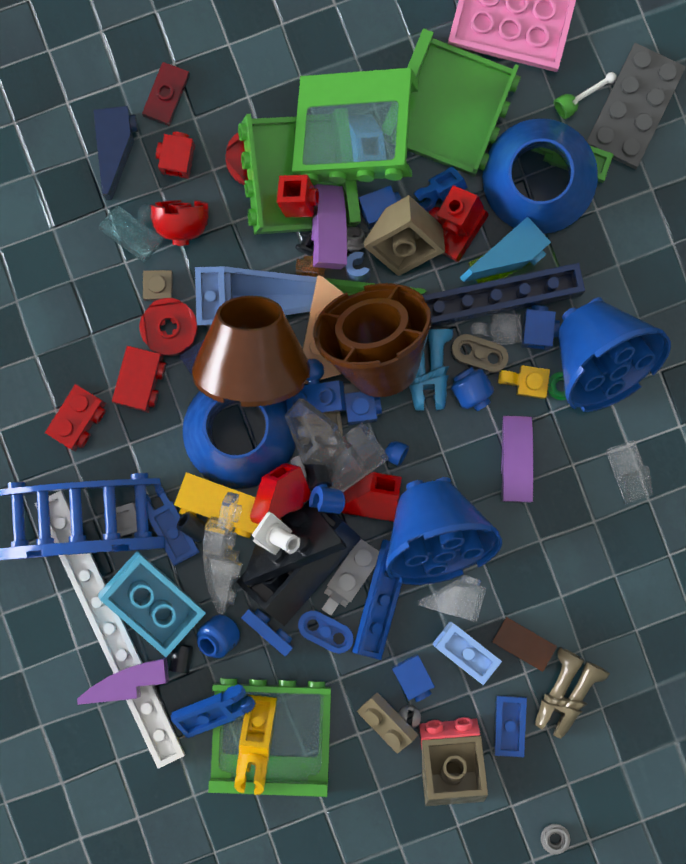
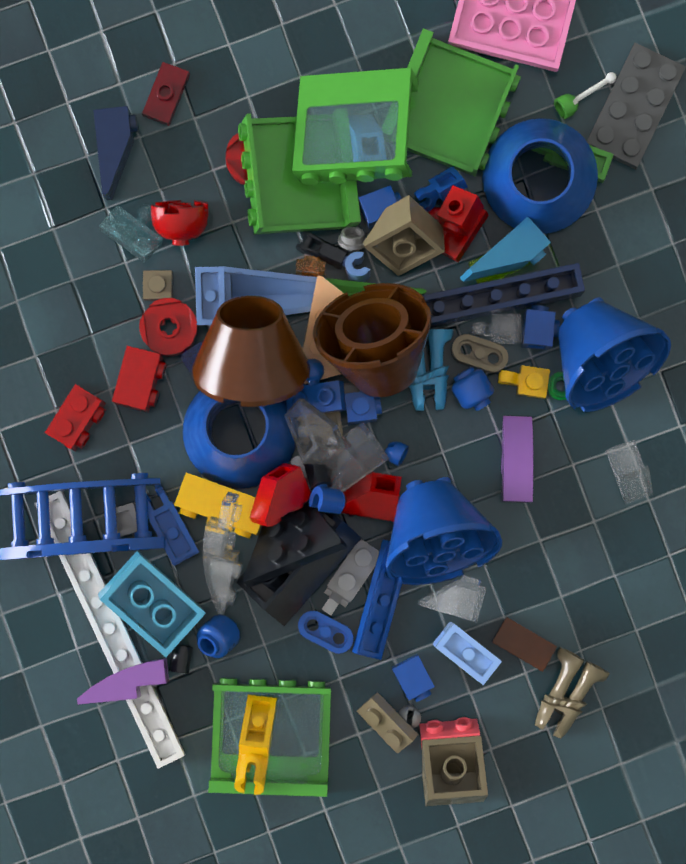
red brick [156,132,195,179] -> none
blue hinge [171,684,256,738] -> none
black hinge [177,512,210,543] -> none
blue plate [241,608,294,657] -> none
white bracket [252,512,300,555] -> none
red brick [277,175,319,218] -> none
medium lavender slope [311,184,347,269] -> none
blue plate [494,695,527,757] -> none
light grey plate [540,824,570,854] -> none

